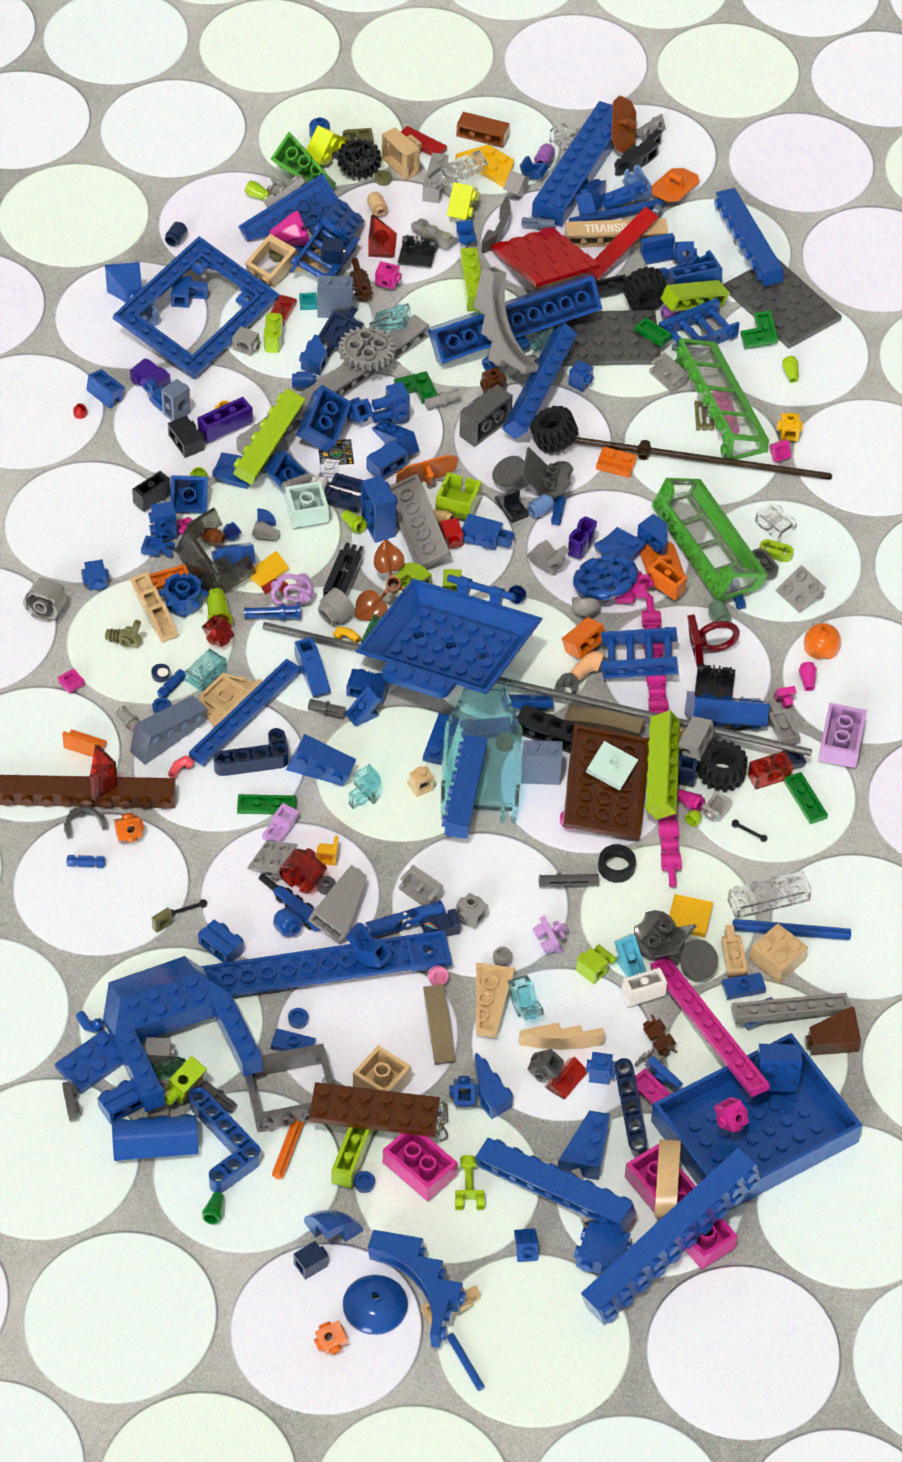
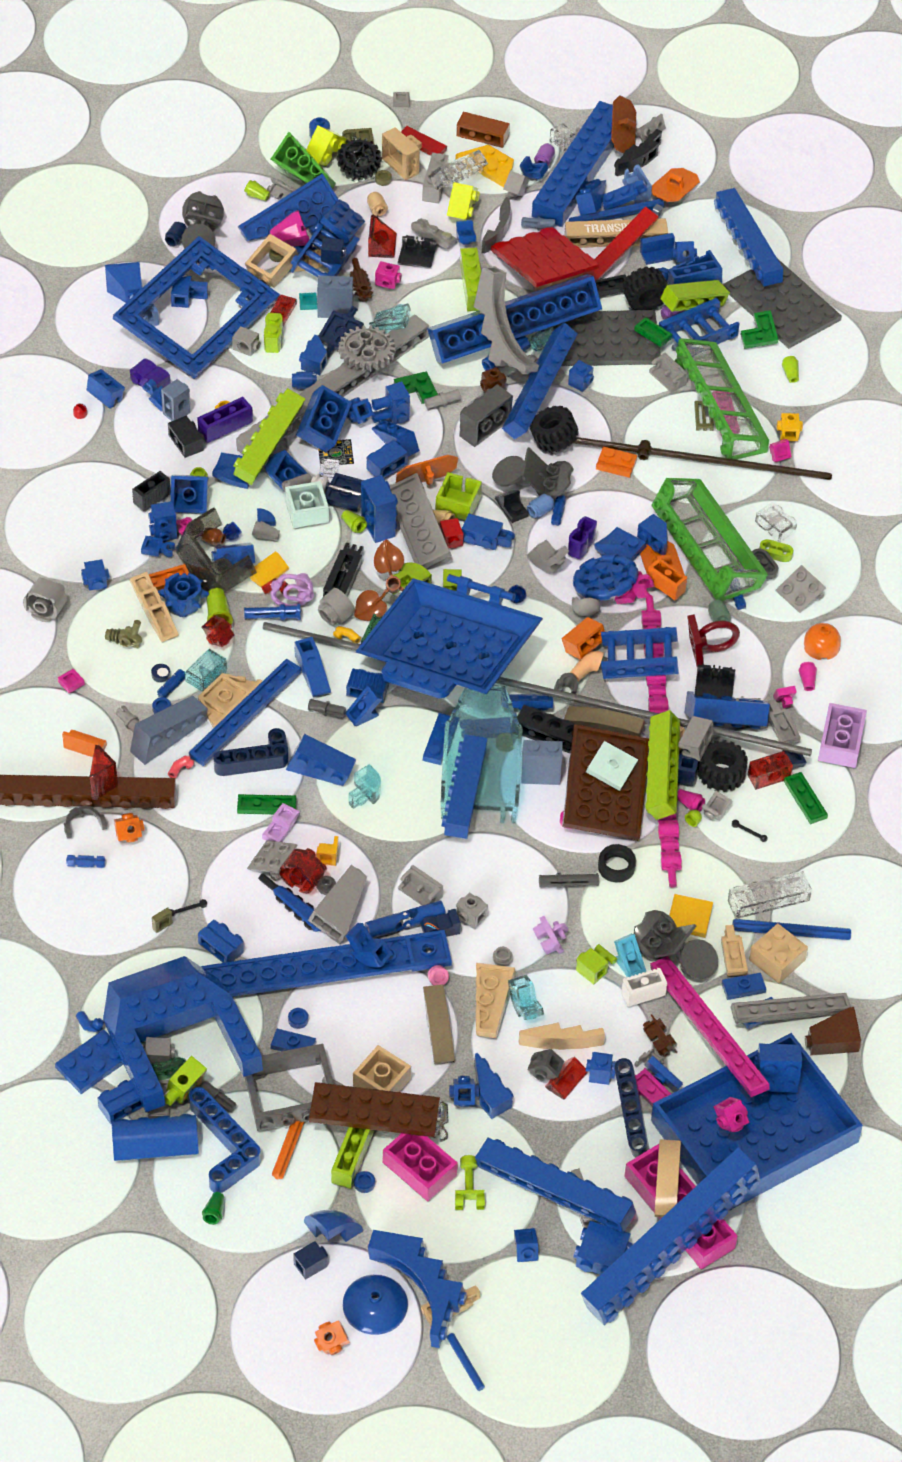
dark grey plate [62,1081,81,1121] -> none
light grey plate [263,174,307,208] -> none
blue head [273,908,303,937] -> none
tan brick [407,766,434,798] -> none
blue wedge [558,1110,610,1180] -> none
none -> dark grey piece [182,191,224,249]
none -> light grey tile [393,92,409,107]

